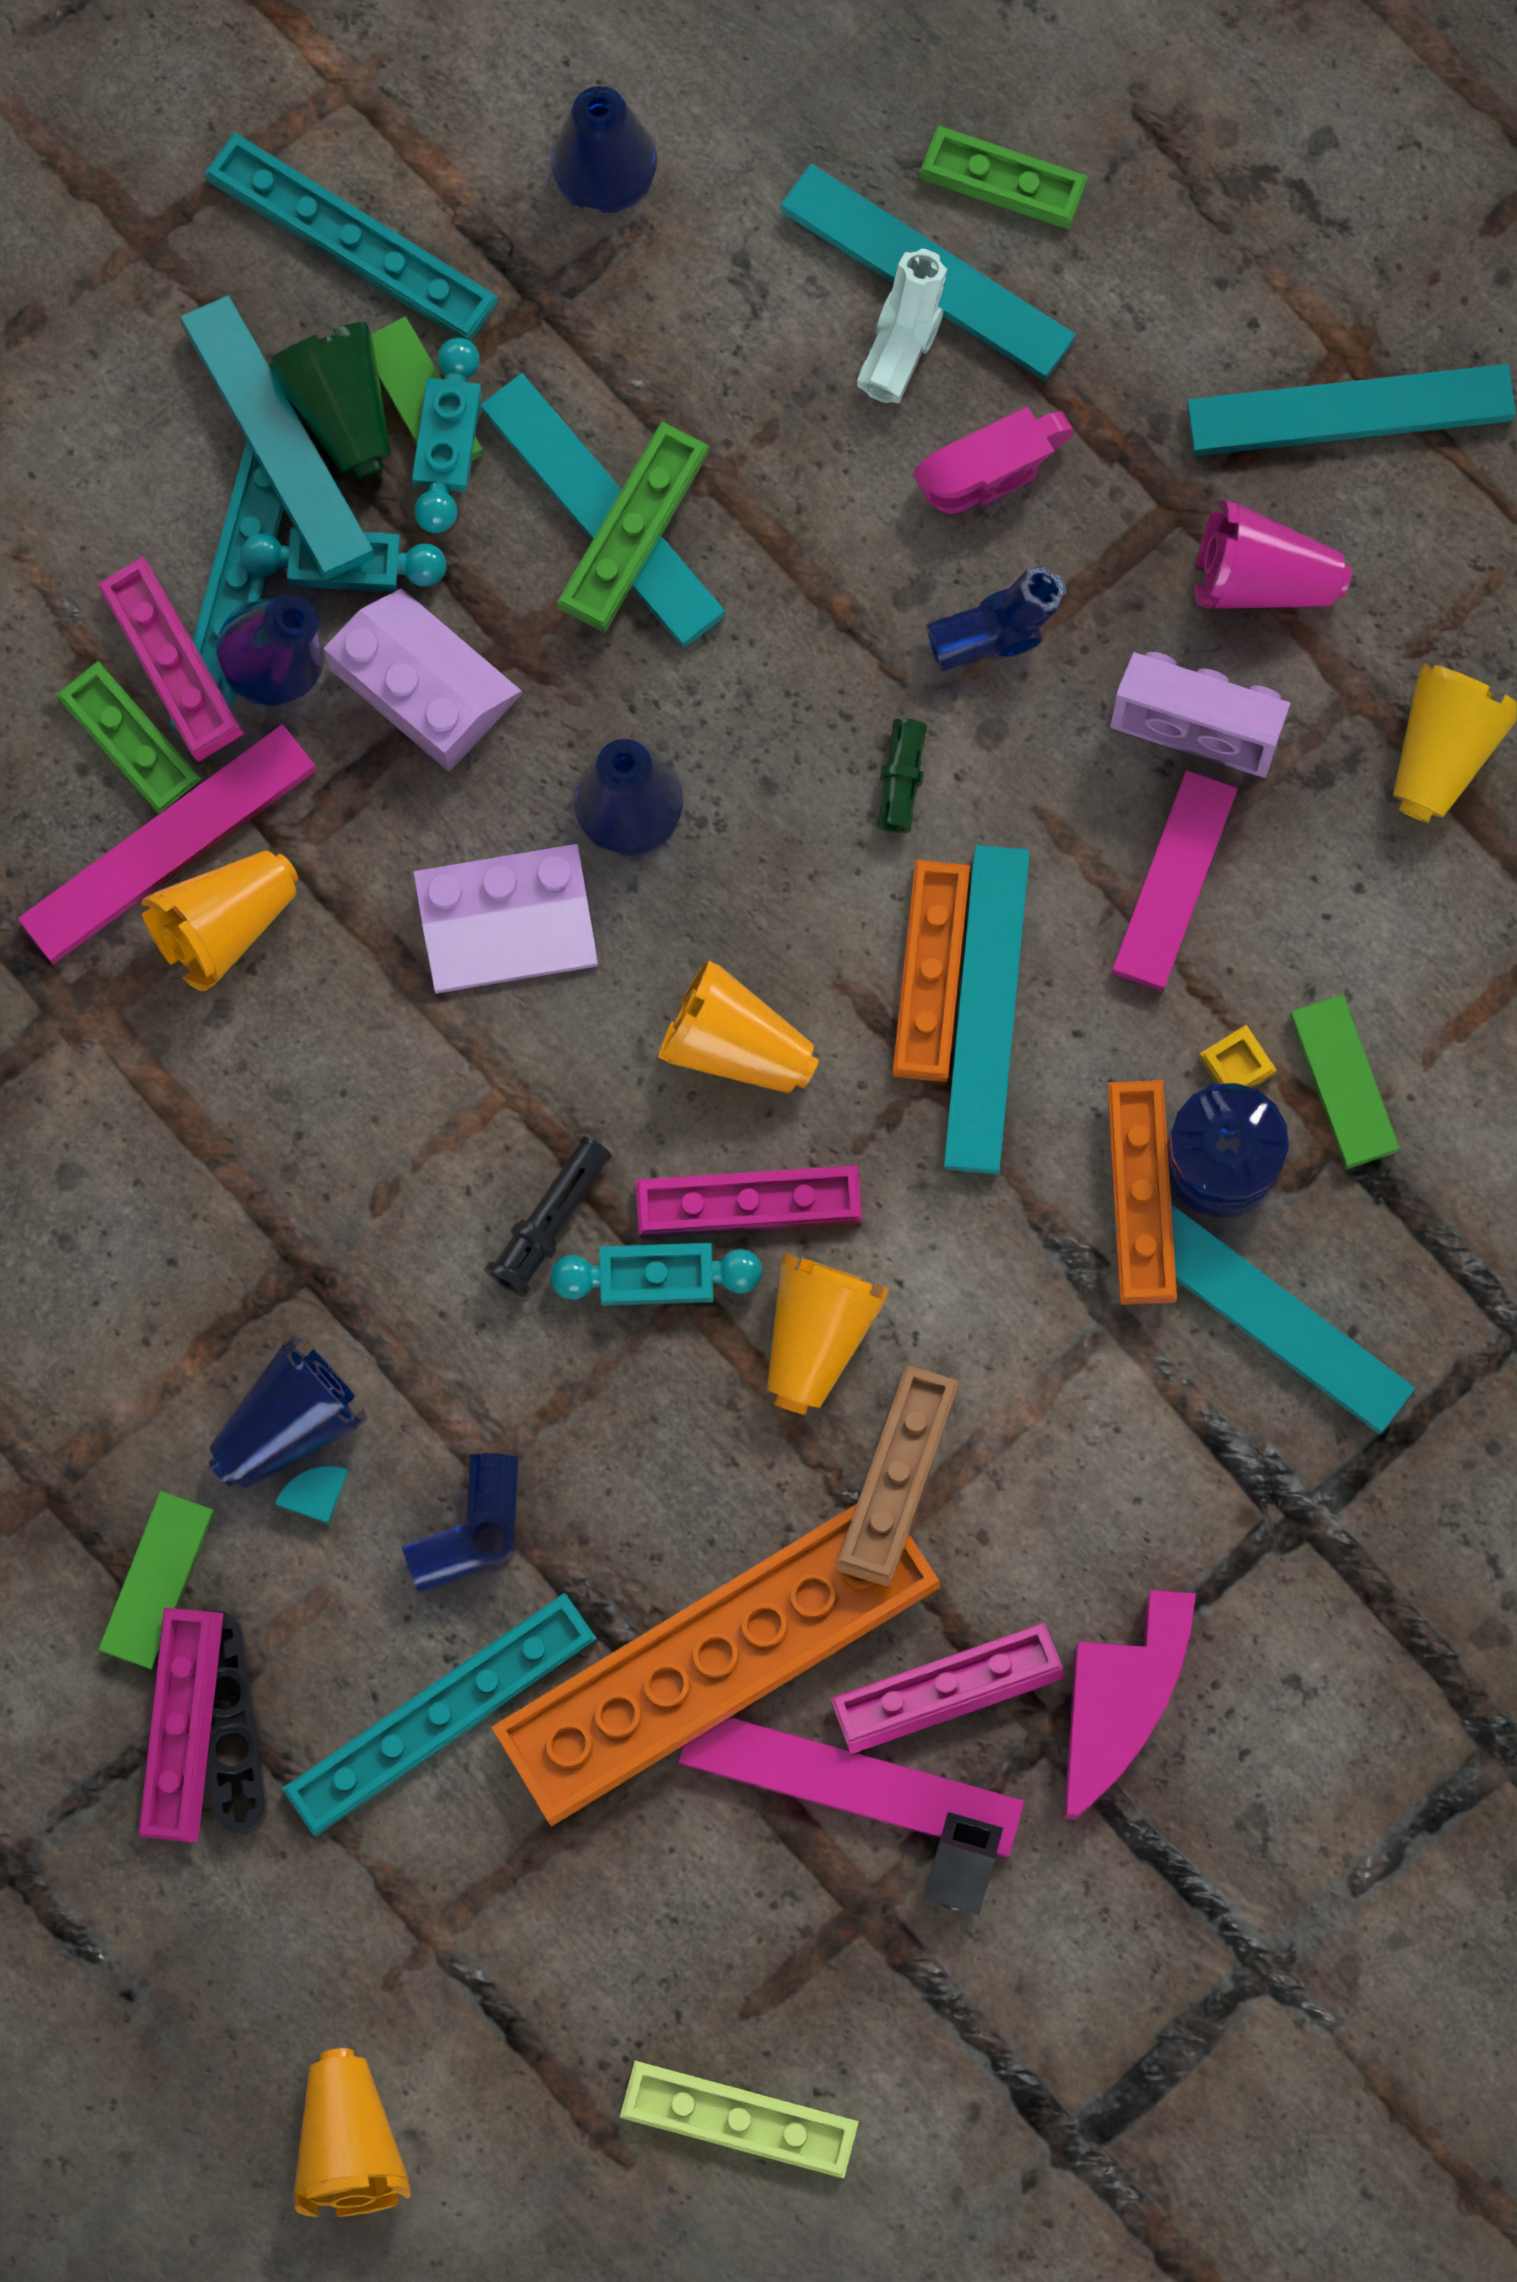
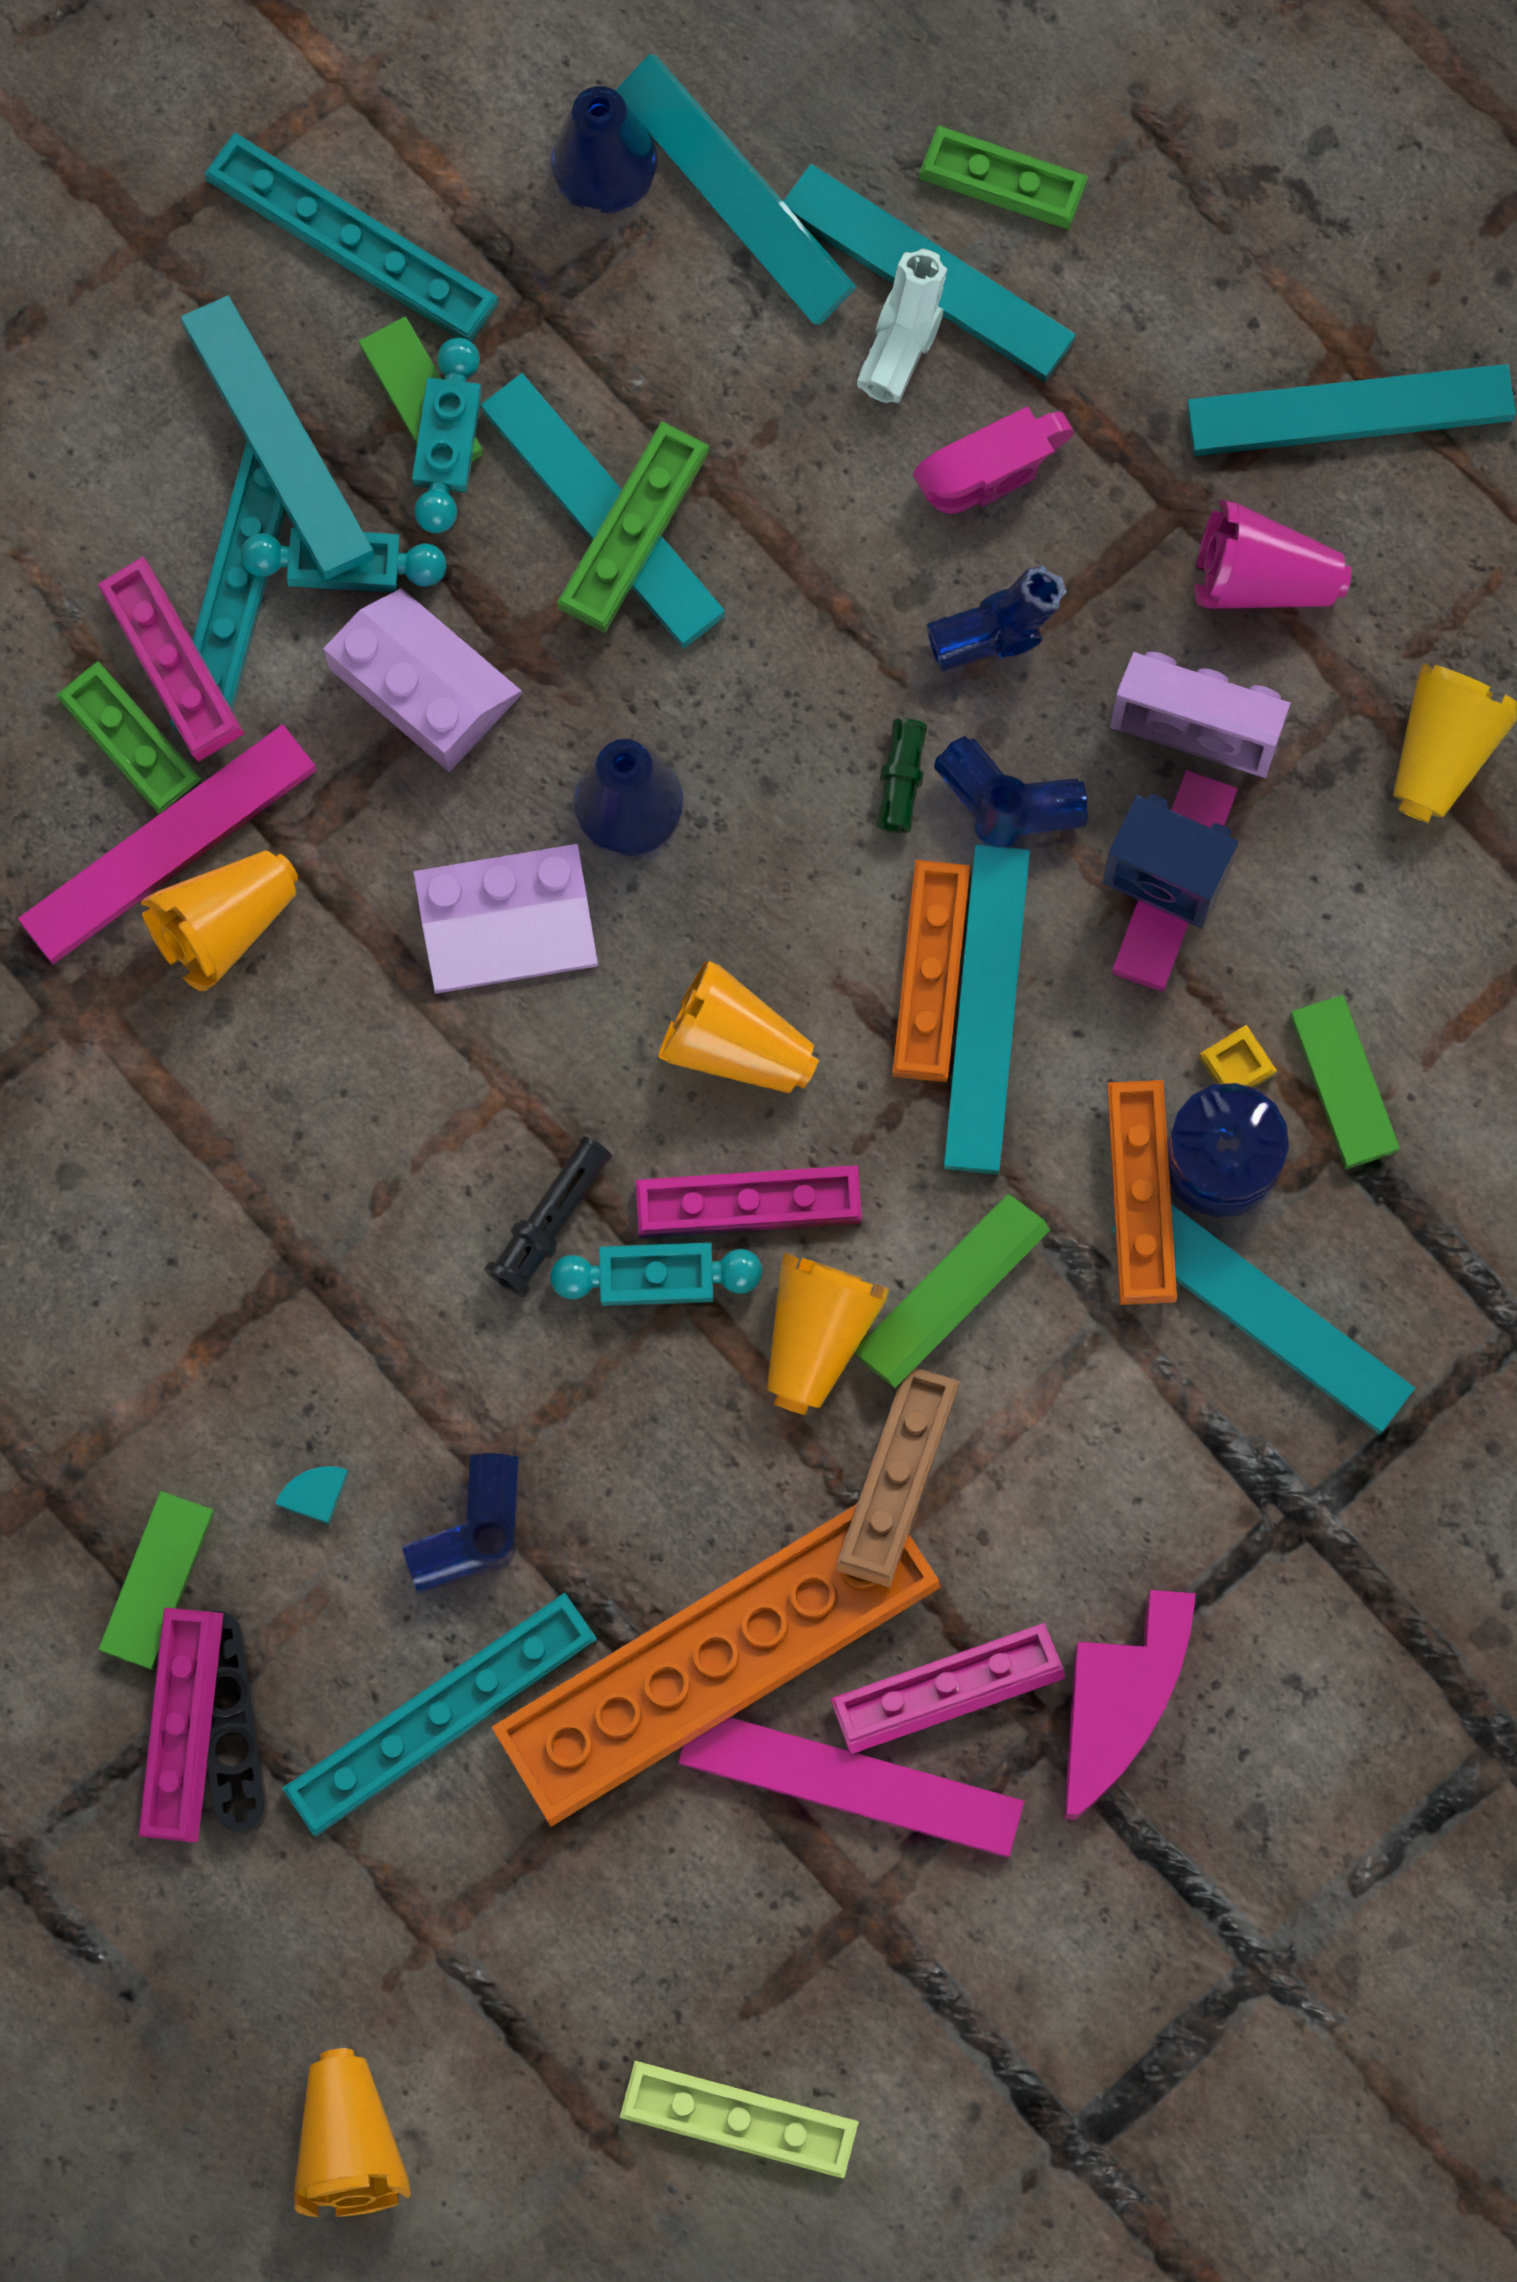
clear blue cone [209,1336,367,1488] -> none
clear blue cone [215,594,325,707] -> none
dark green cone [268,322,391,480] -> none
black brick [923,1812,1003,1915] -> none
none -> teal tile [614,54,857,325]
none -> bright green tile [855,1194,1050,1389]
none -> clear blue piece [934,736,1089,847]
none -> dark blue container [1102,794,1239,929]

